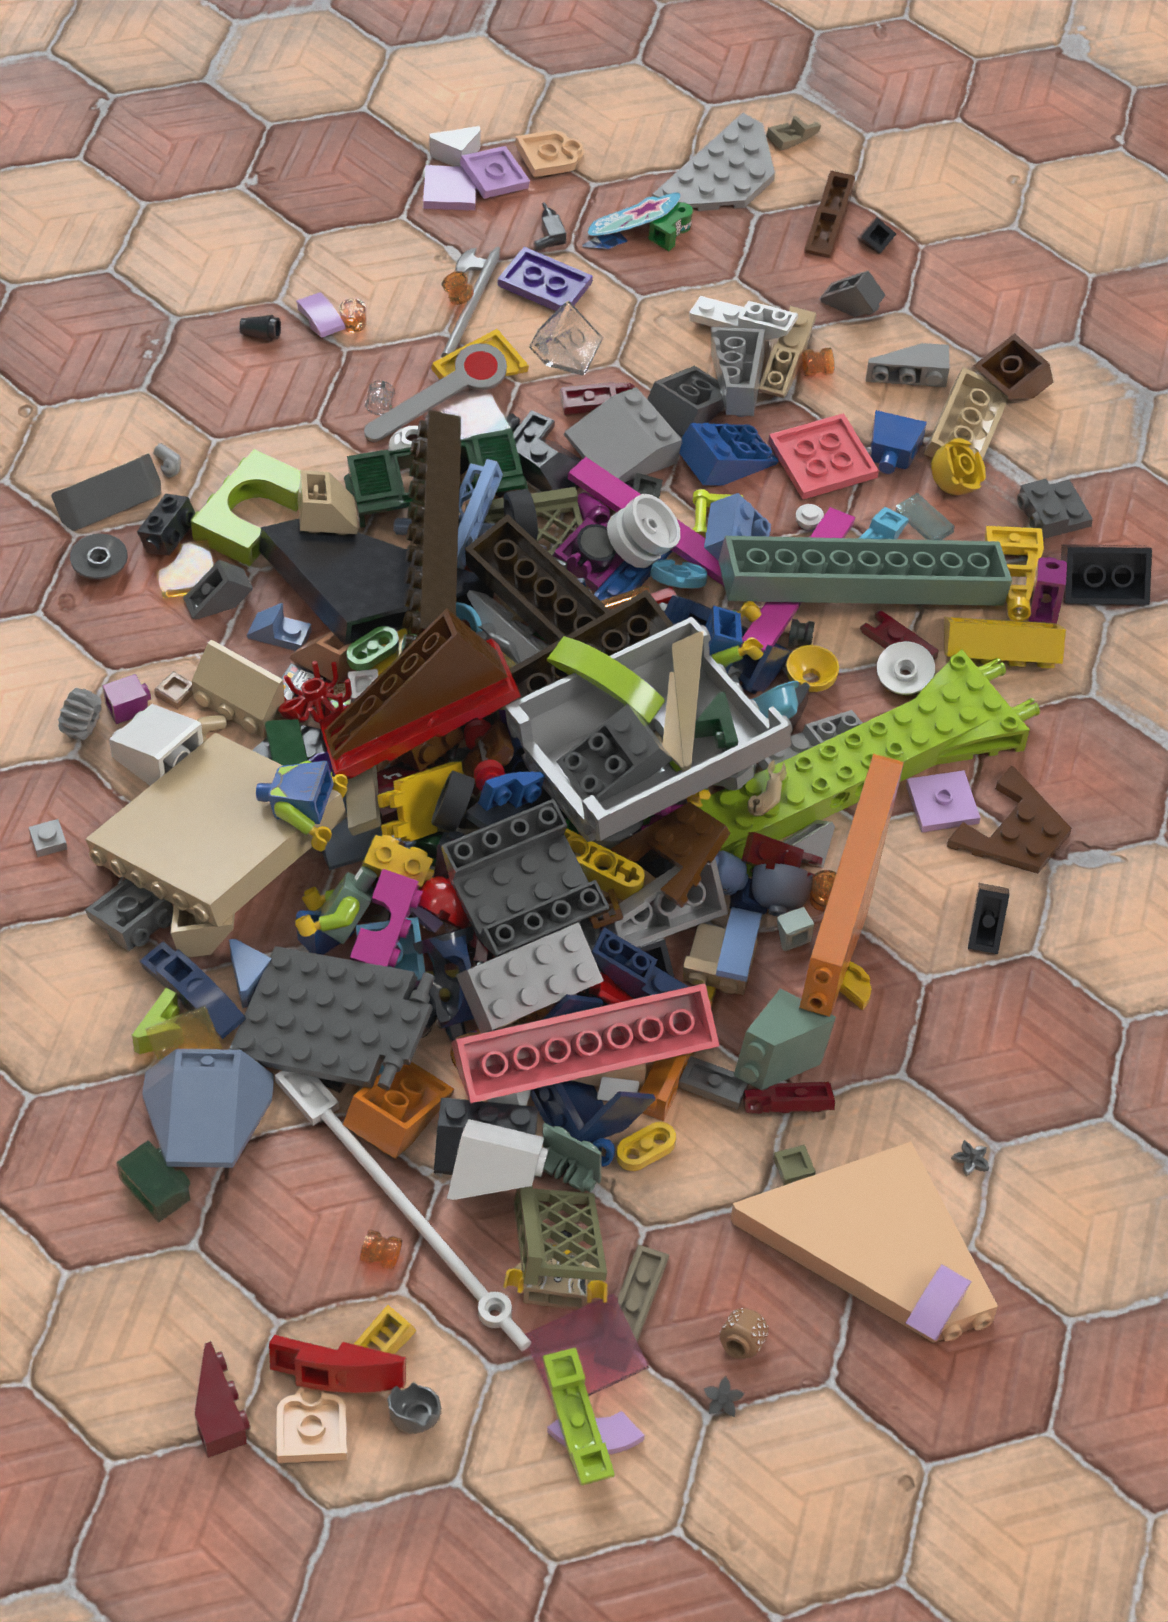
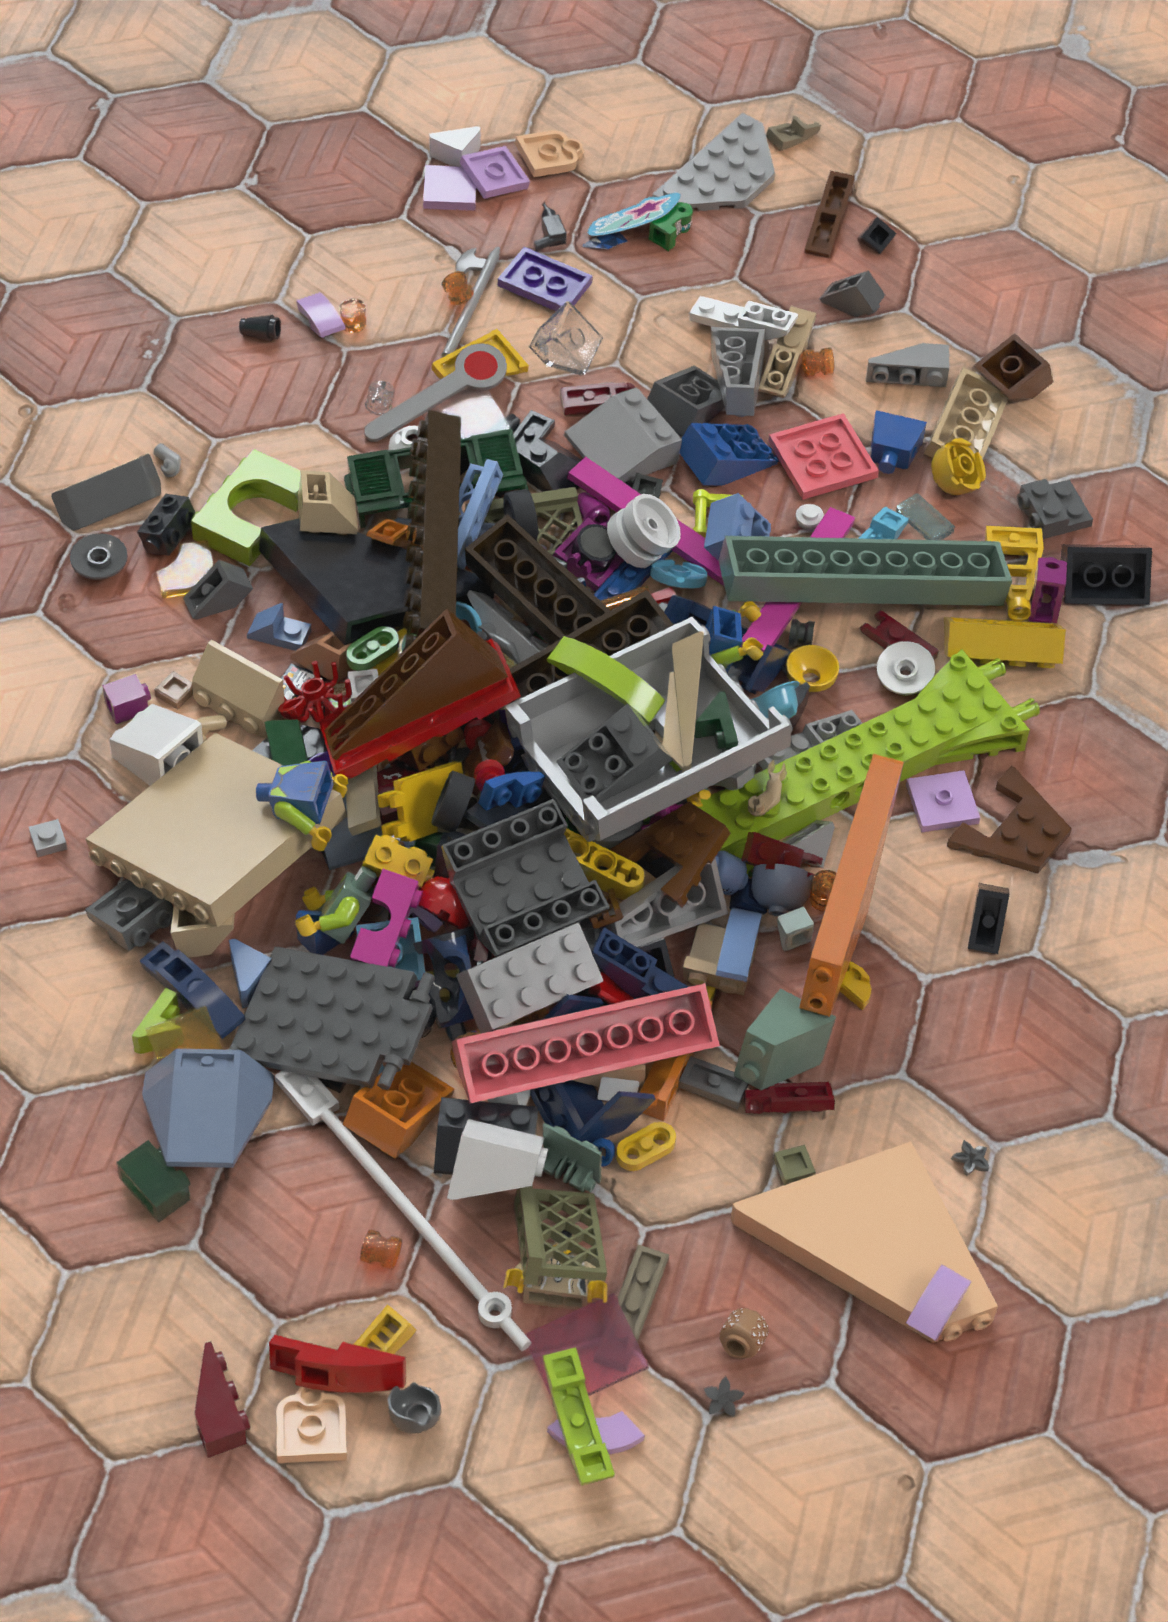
light grey gear [58,688,102,740] -> none
none -> orange slope [366,519,409,547]

